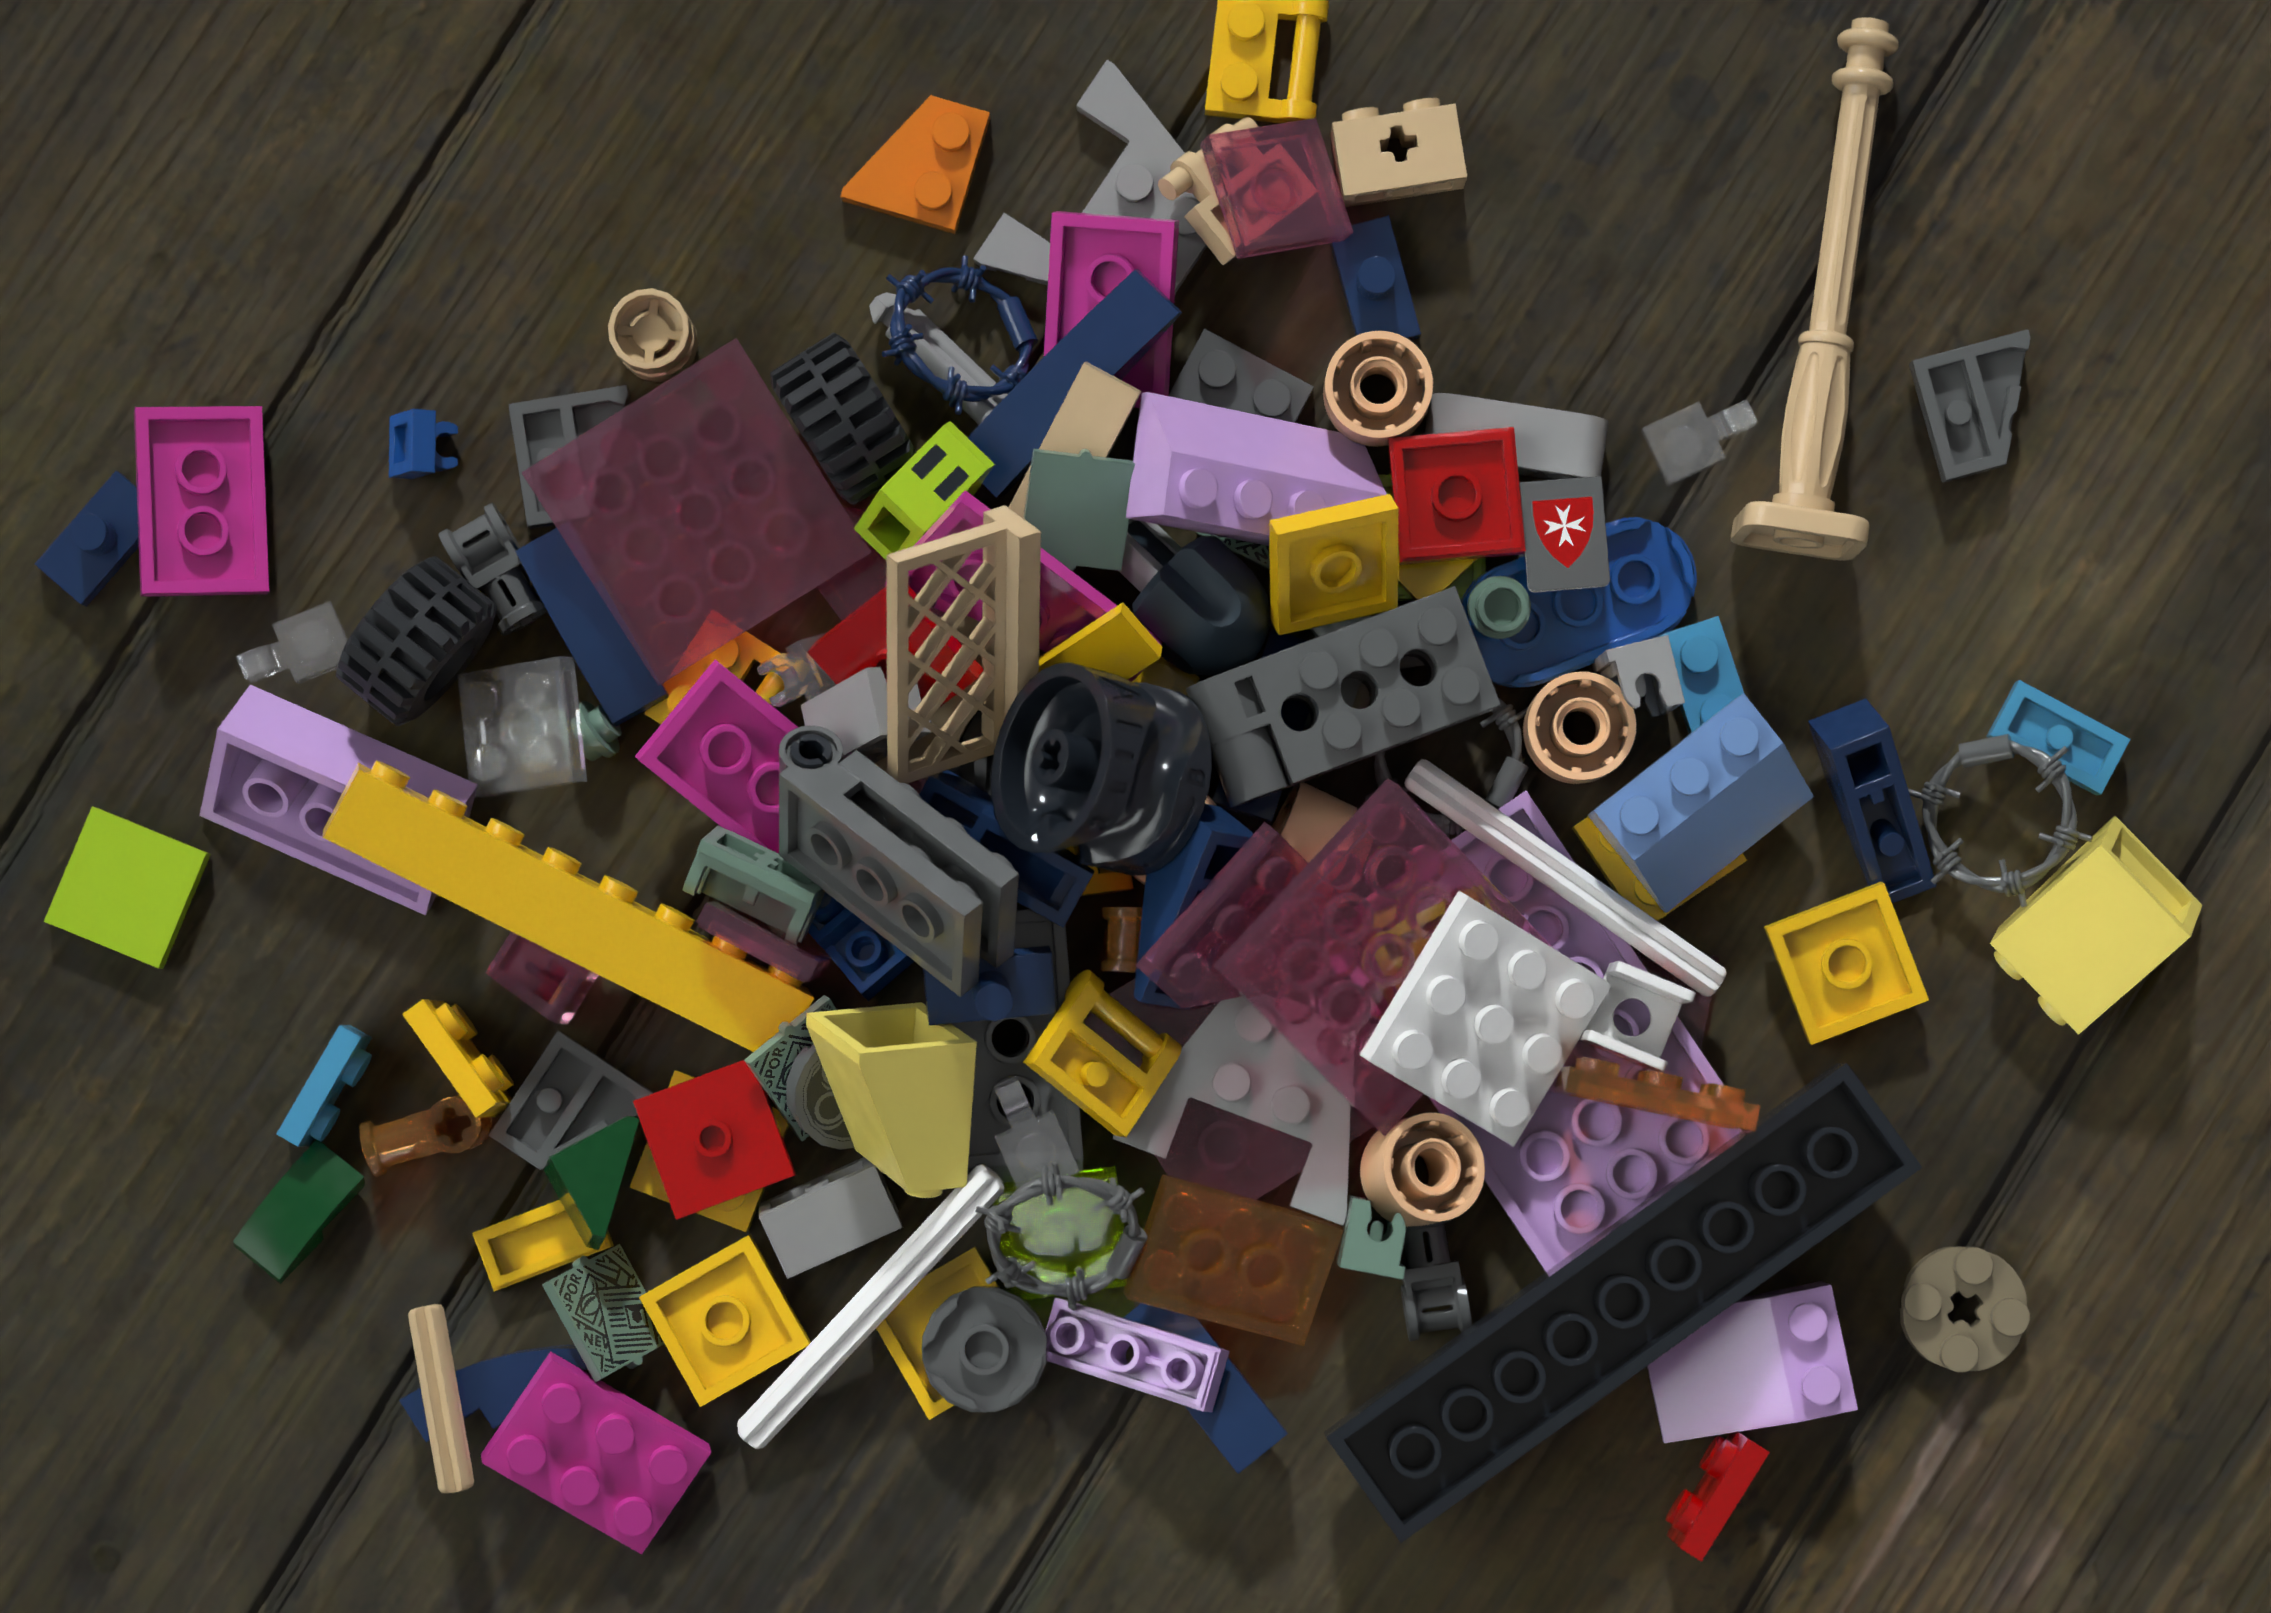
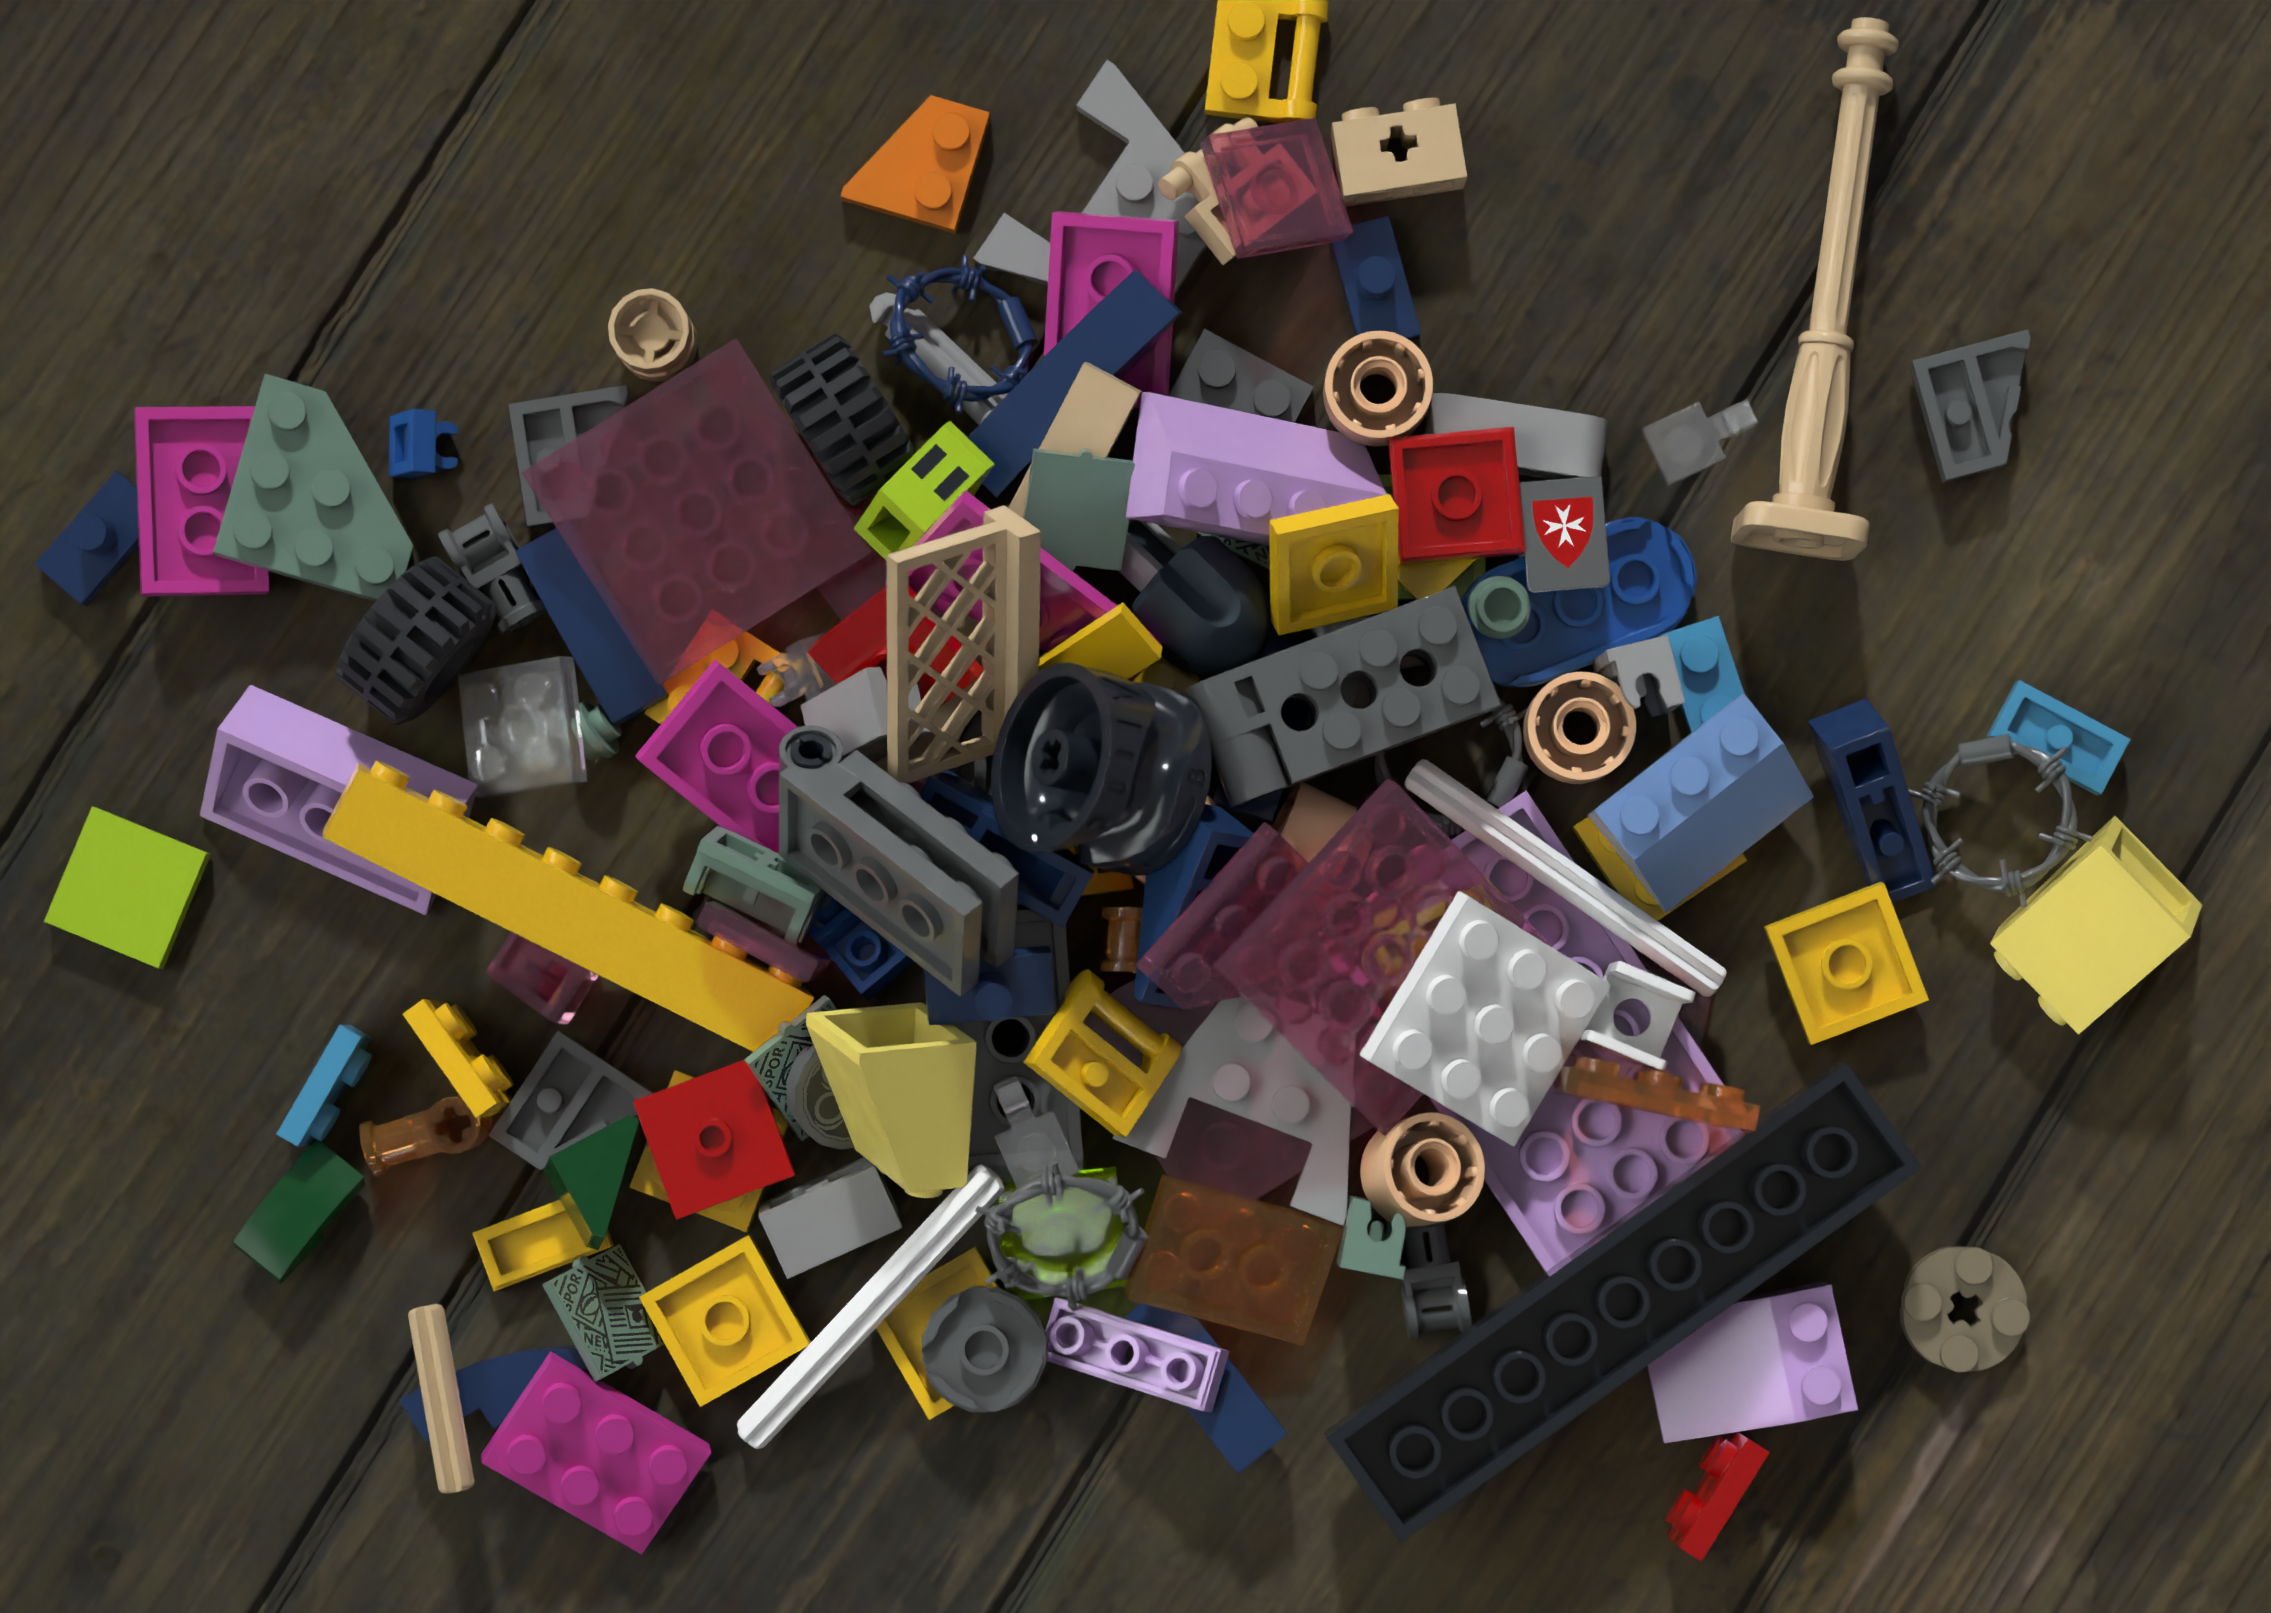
clear plate [236,601,348,684] -> none
none -> sand green plate [213,374,413,602]

